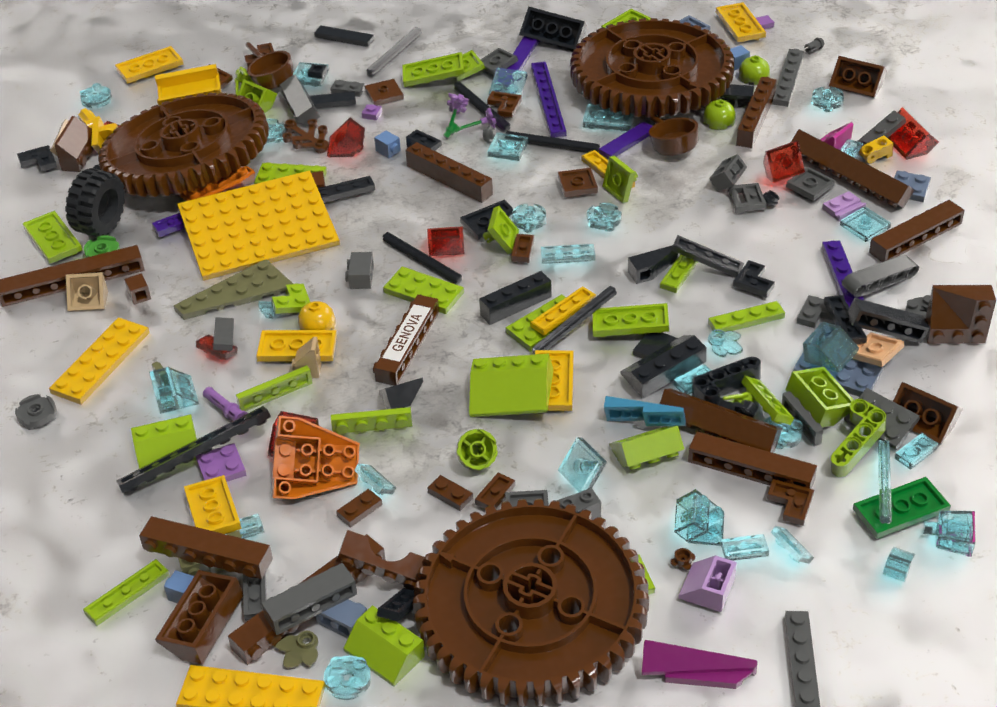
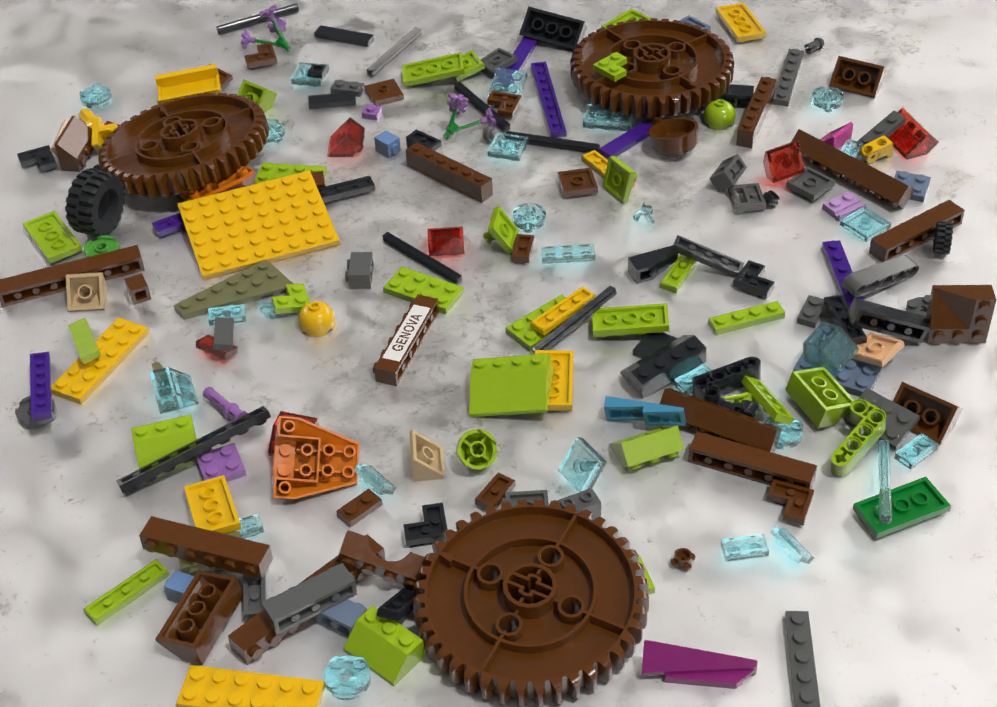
yellow plate [115,46,184,84] -> none
lime plant [234,67,254,94] -> none
lime plate [236,365,313,411] -> none
reddish brown piece [245,42,295,90] -> none
yellow plate [256,330,337,362] -> none
olive plate [275,630,319,669] -> none
brick [280,74,321,127] -> none
reddish brown plant [282,119,329,153] -> none
tan slope [292,337,322,378] -> none
lime plate [331,407,413,434] -> none
black slope [379,377,423,409] -> none
reddish brown plate [427,475,473,511] -> none
black wing [460,199,514,241] -> none
black brick [479,271,552,325] -> none
clear light blue plate [587,203,622,232] -> none
clear light blue slope [674,489,724,546] -> none
lavender slope [678,555,737,612] -> none
clear light blue plate [708,330,743,357] -> none
medium blue brick [730,45,750,71] -> none
lime cylinder [738,55,770,85] -> none
medium lavender tile [756,15,775,29] -> none
dark grey plate [782,391,823,446] -> none
clear light blue panel [883,547,916,582] -> none
clear light blue torso [923,511,975,557] -> none
none -> dark purple plate [30,351,53,421]
none -> lime tile [68,318,101,364]
none -> clear light blue plate [208,304,246,326]
none -> black axle [216,4,299,34]
none -> medium lavender plant [241,5,291,52]
none -> black plate [403,502,448,546]
none -> tan slope [409,430,445,482]
none -> lime plate [593,52,627,82]
none -> clear light blue piece [633,202,655,224]
none -> black tyre [933,221,953,254]

